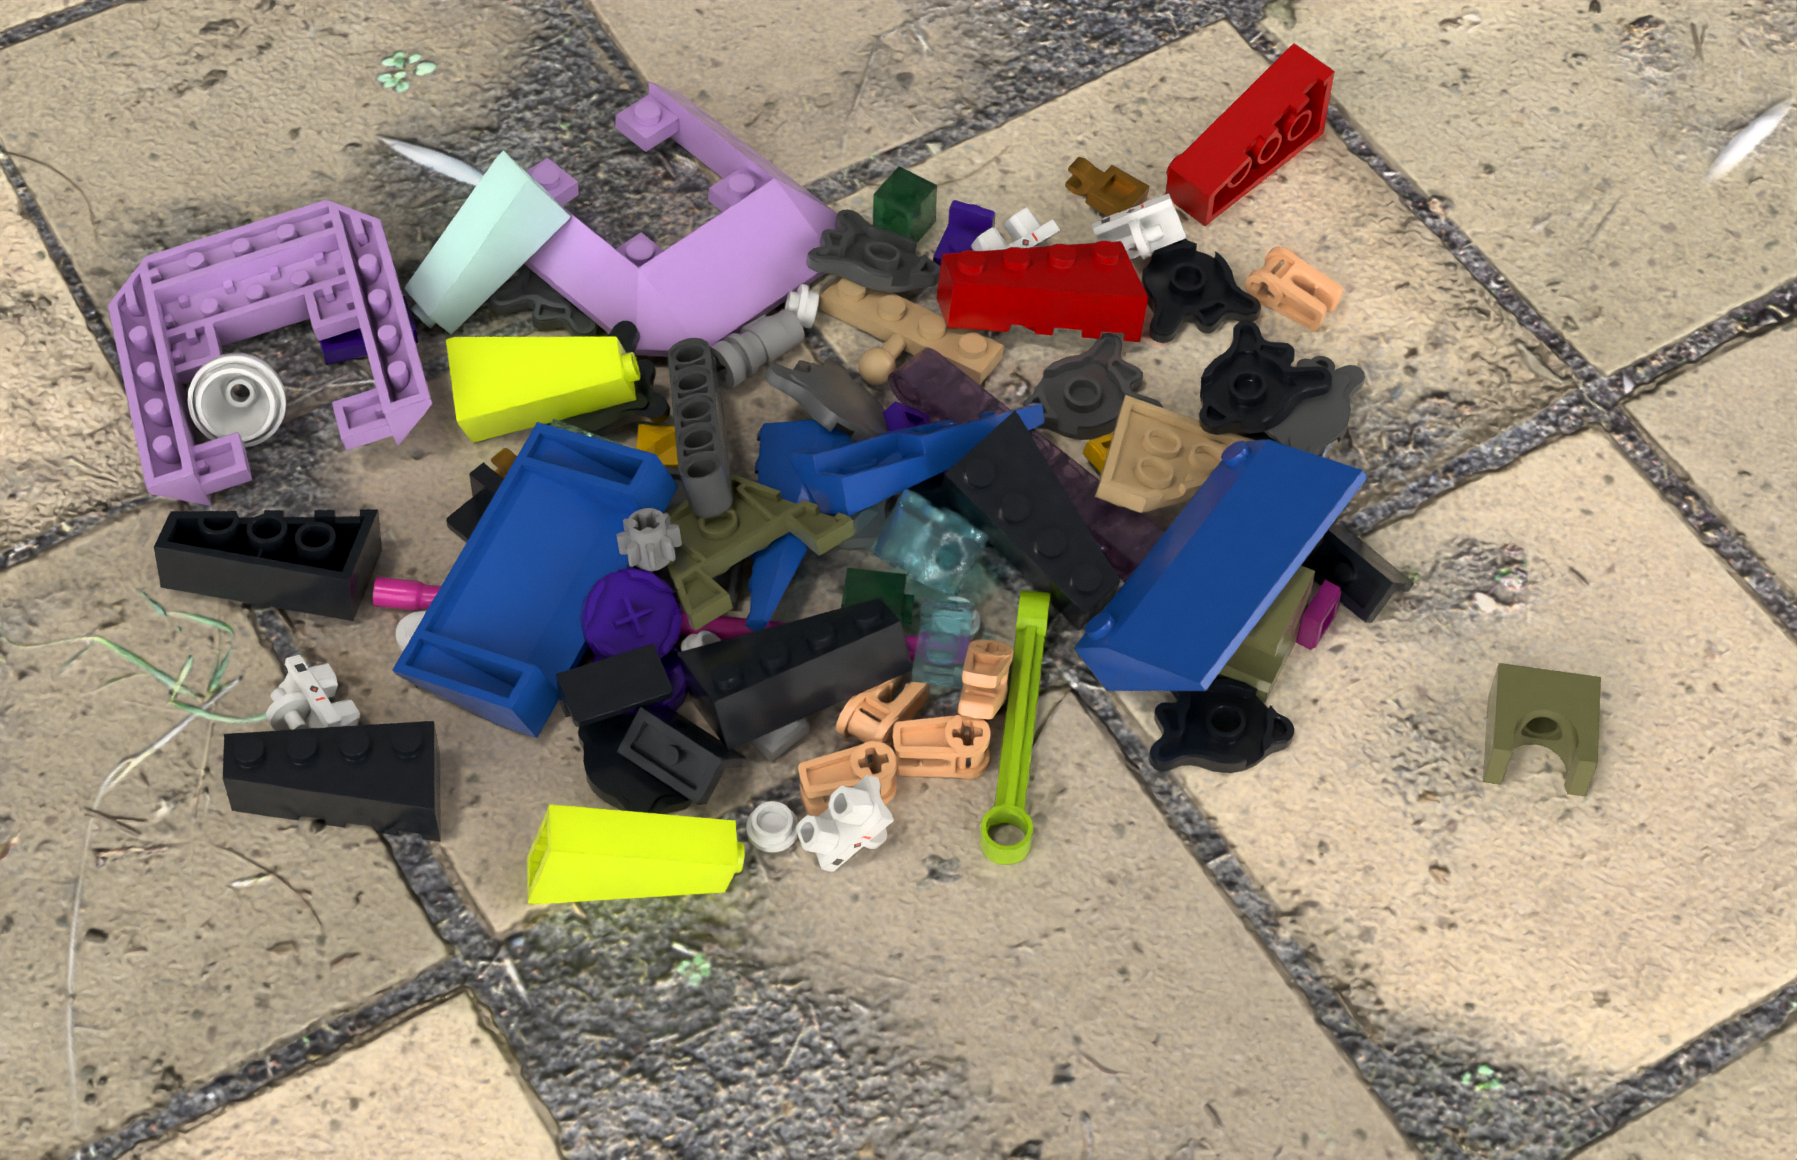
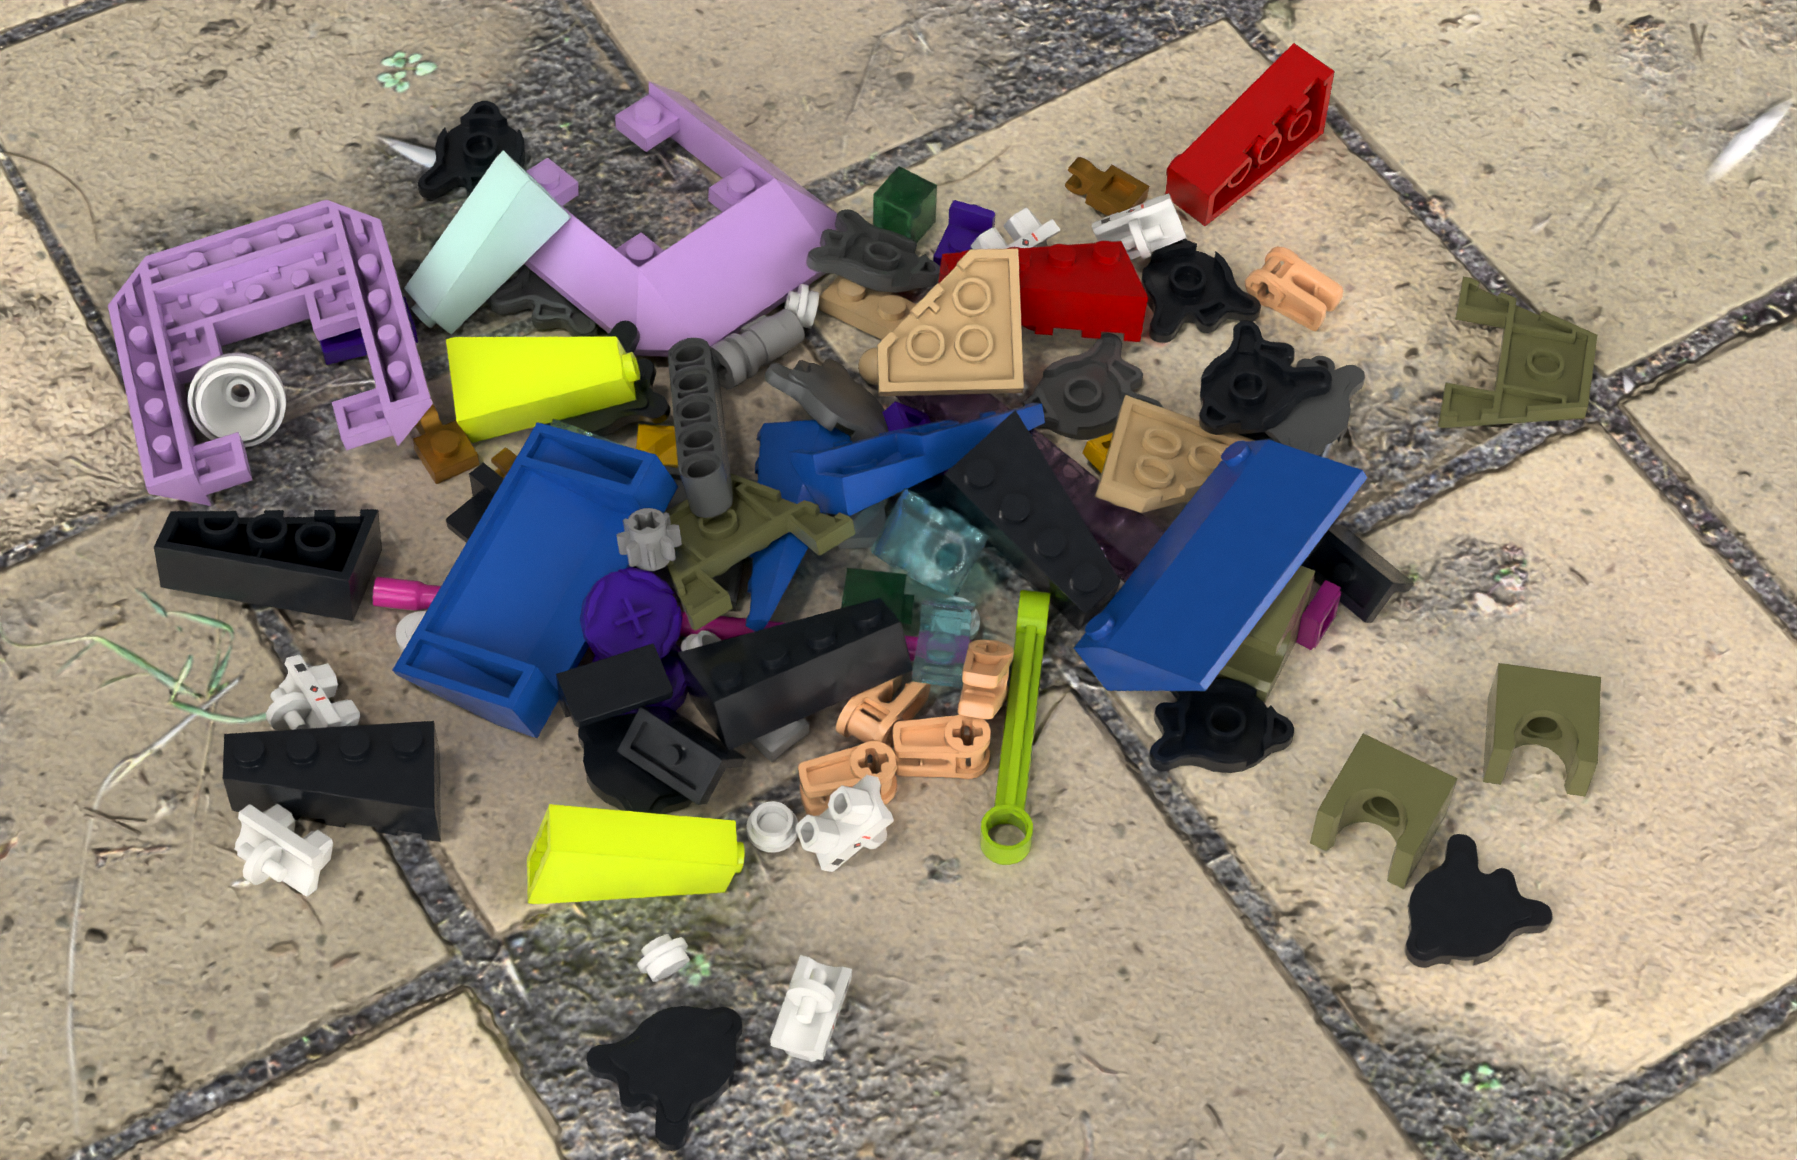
none -> white hips [235,804,333,897]
none -> pearl gold plate [413,402,479,484]
none -> black tile [418,101,525,199]
none -> black tile [586,1006,742,1151]
none -> white plate [637,934,690,982]
none -> white hips [770,955,852,1062]
none -> tan plate [877,248,1024,396]
none -> olive piece [1310,733,1458,889]
none -> black tile [1404,834,1553,968]
none -> olive wing [1437,276,1598,428]

